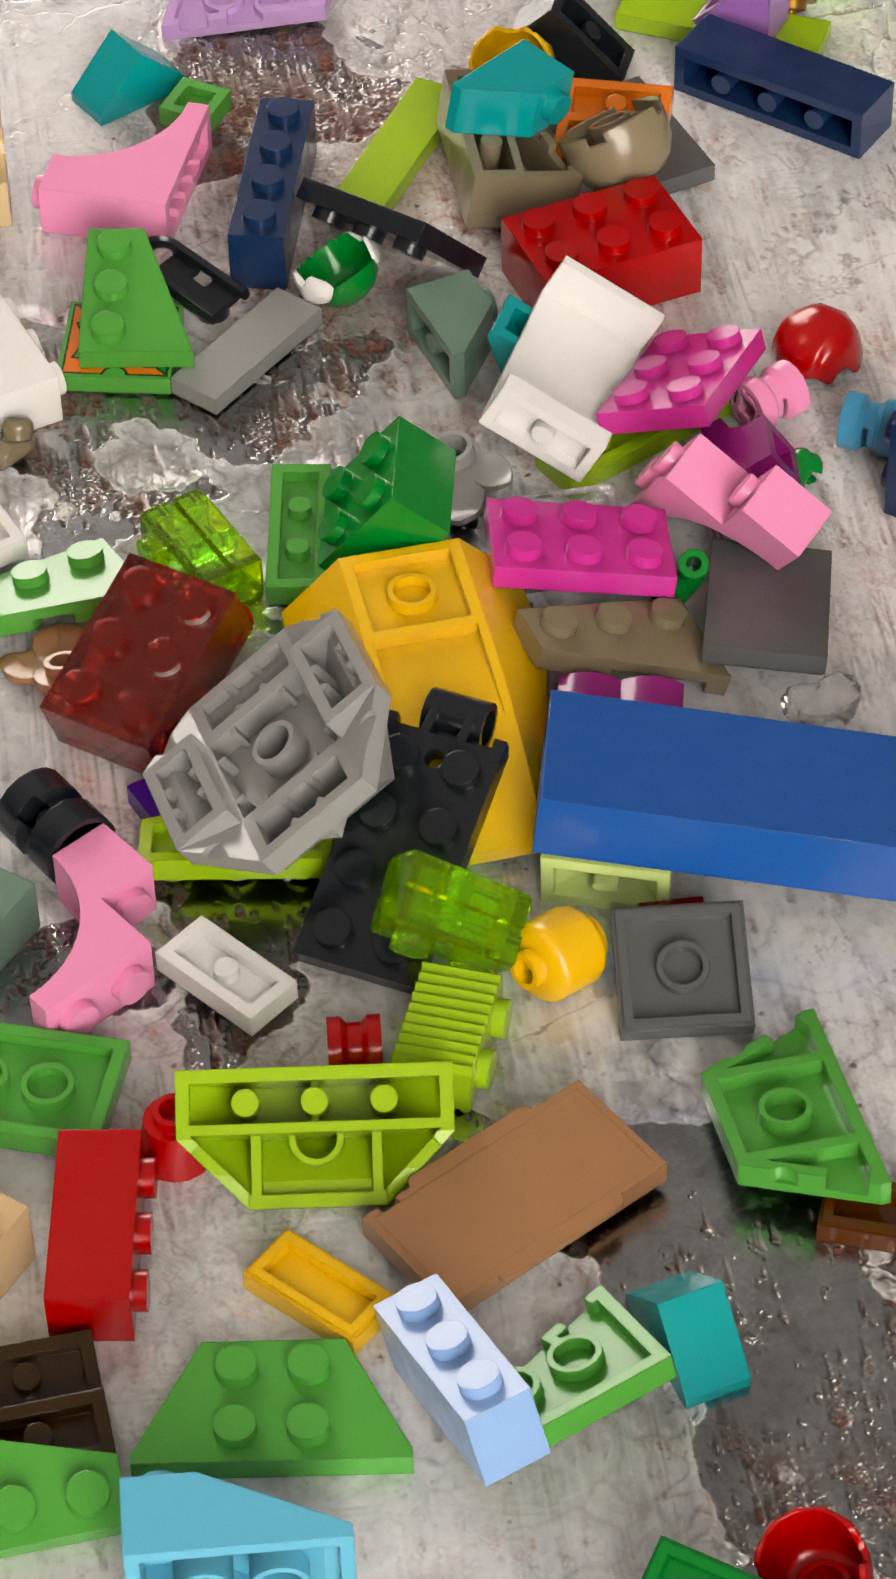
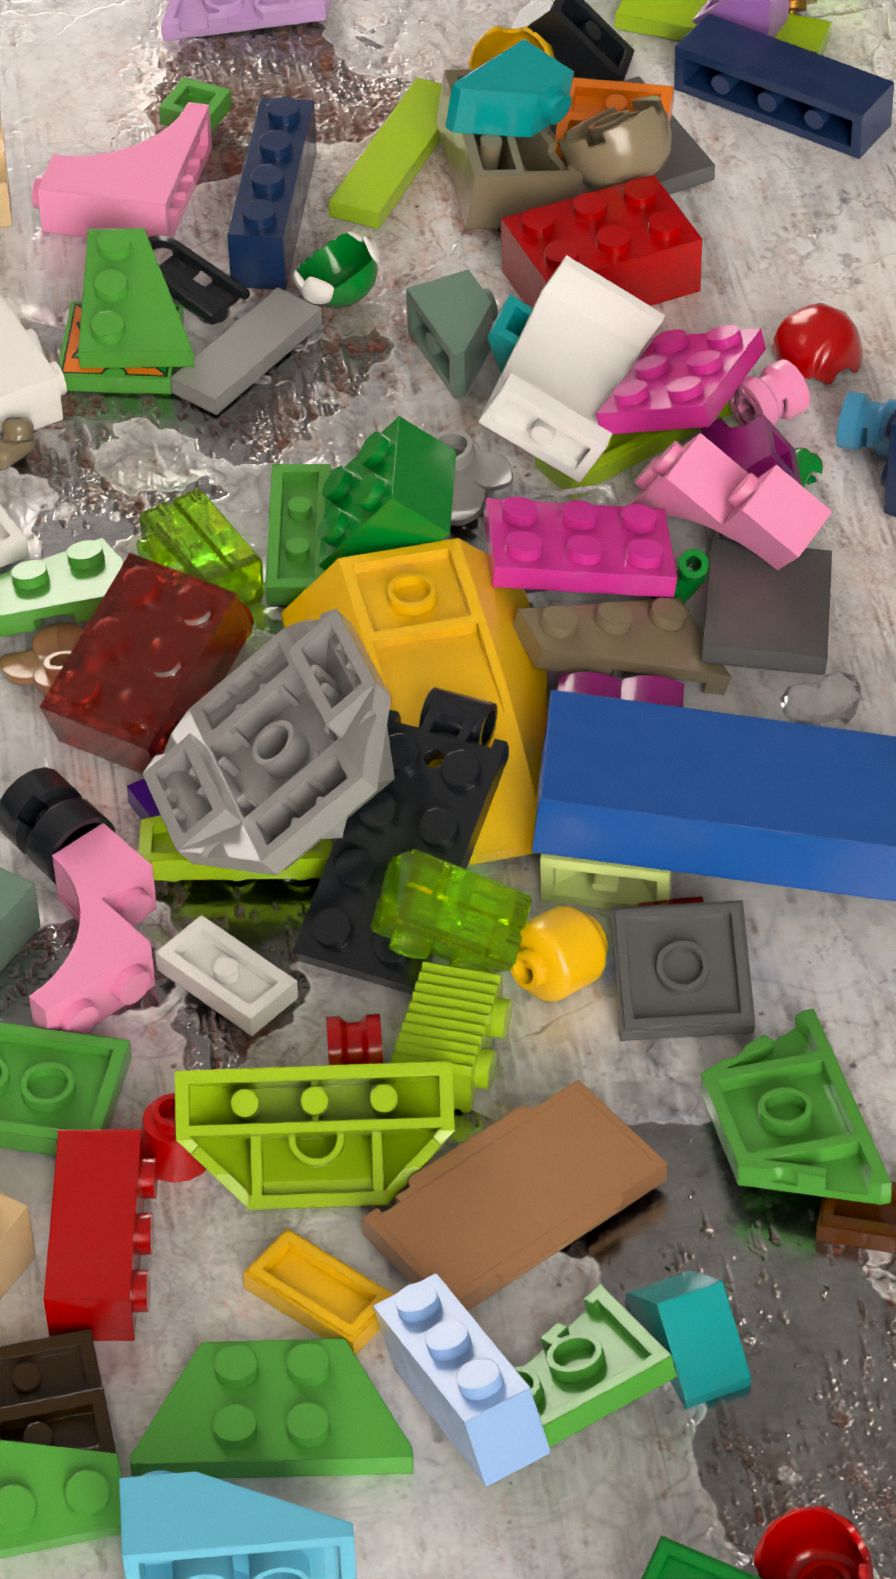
teal slope [71,29,189,126] -> none
black wing [296,176,487,278] -> none

